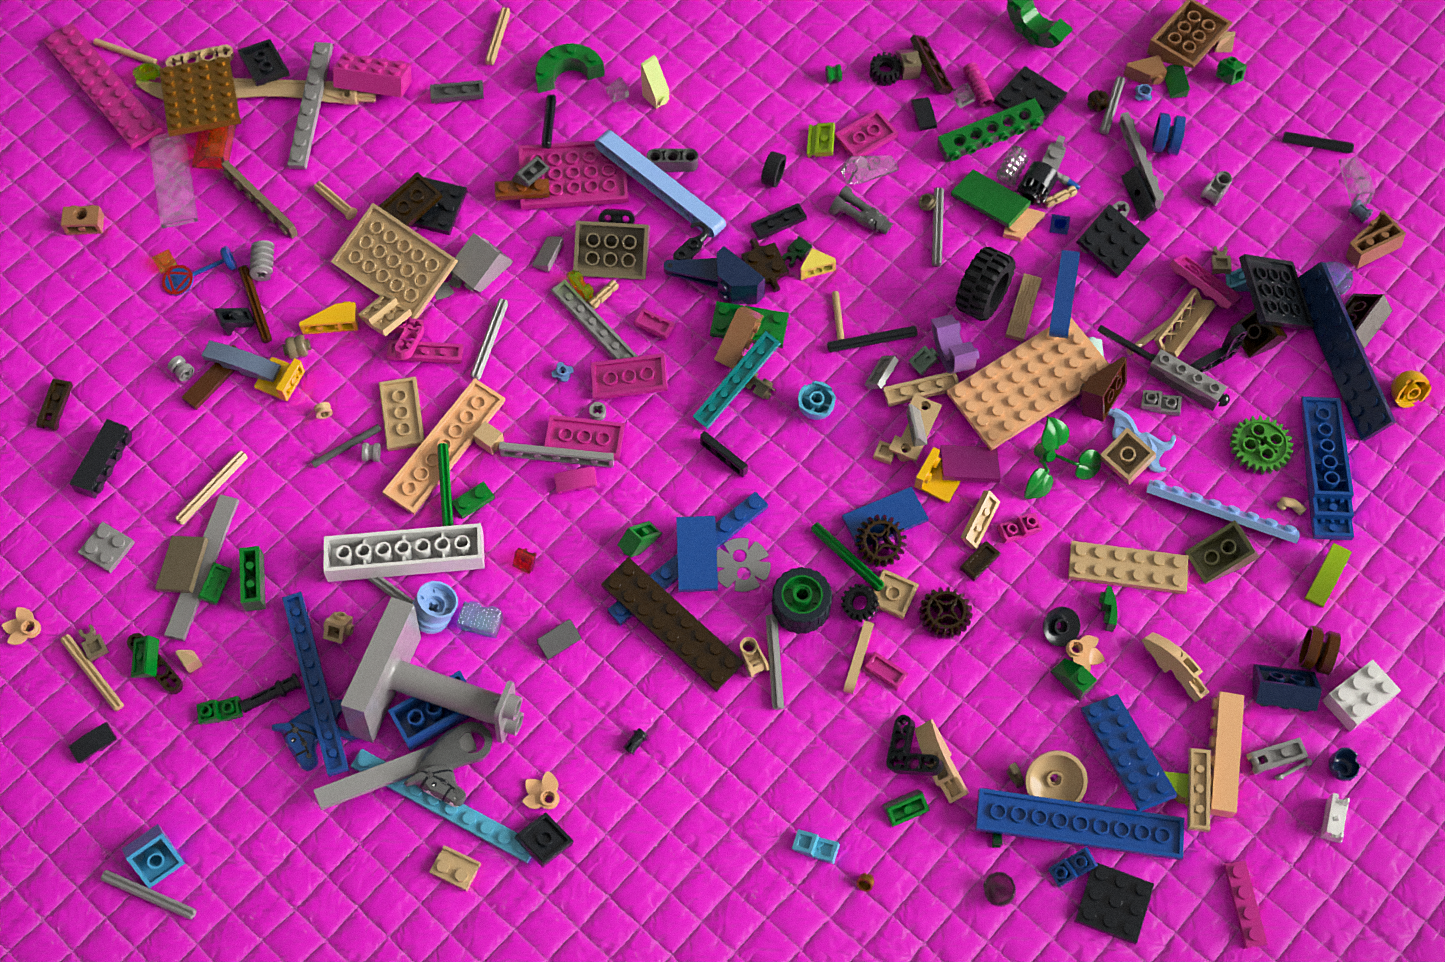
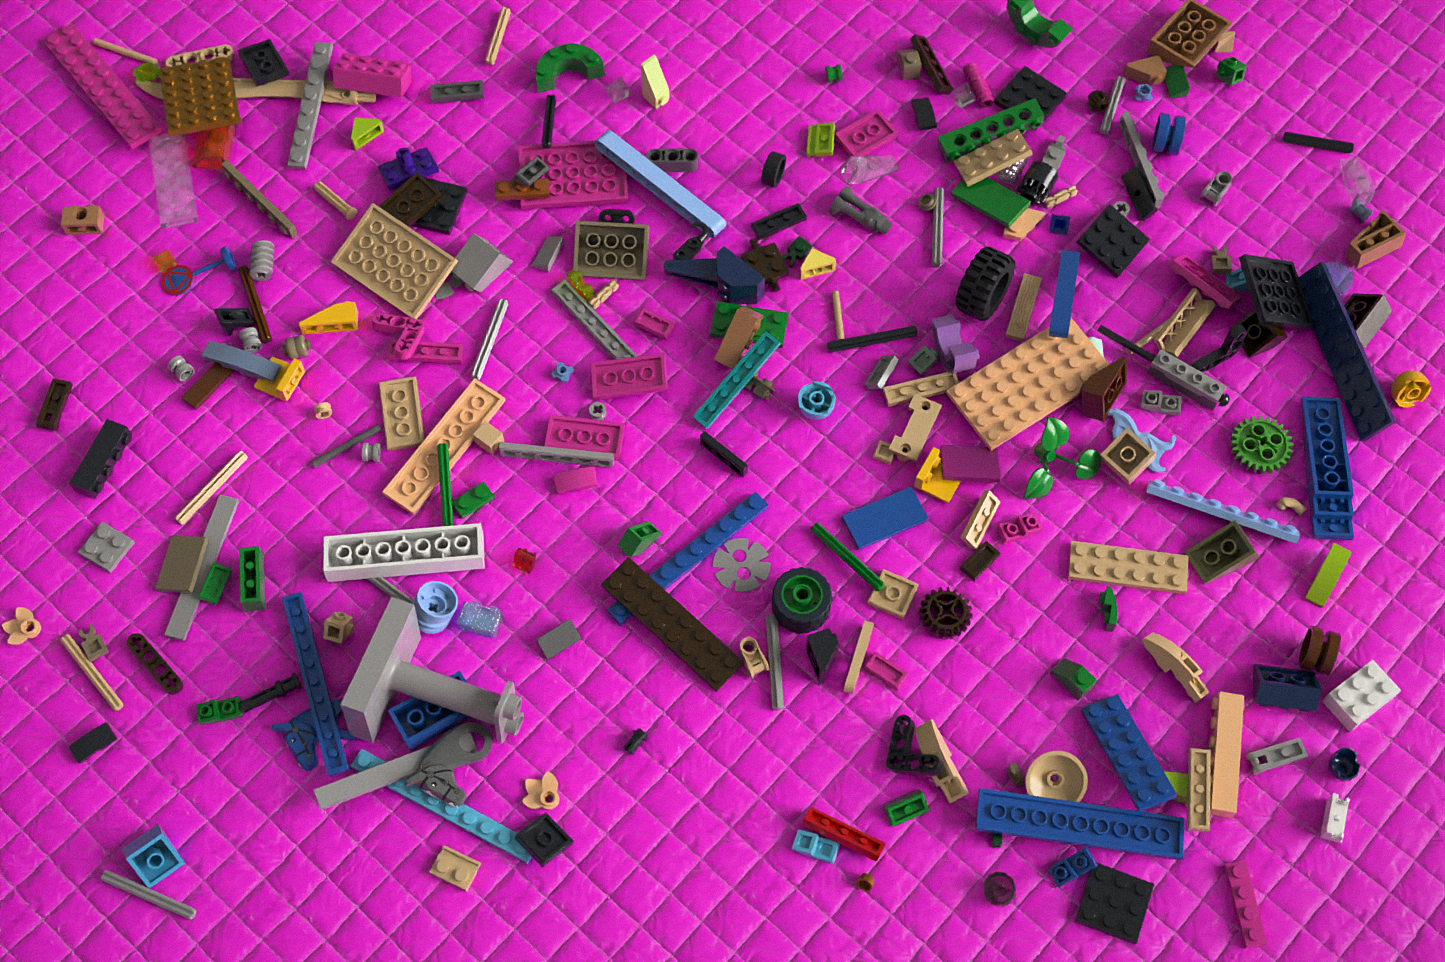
green slope [131,635,159,678] -> none
tan slope [176,650,203,673] -> none
tan slope [358,293,412,336] -> none
blue tile [676,516,718,592] -> none
black tyre [841,584,879,622] -> none
dark brown gear [854,515,907,567] -> none
black tyre [870,52,902,86] -> none
light grey slope [906,404,928,447] -> none
black dish [1043,607,1080,646] -> none
piece [1057,172,1080,190] -> none
light nougat plate [1066,635,1105,672] -> none
light grey hinge [1275,758,1312,781] -> none
none -> light grey wheel [239,327,262,353]
none -> lime slope [351,117,384,150]
none -> dark purple plate [377,147,439,191]
none -> red plate [802,807,886,862]
none -> black slope [805,628,839,685]
none -> tan plate [954,129,1033,186]

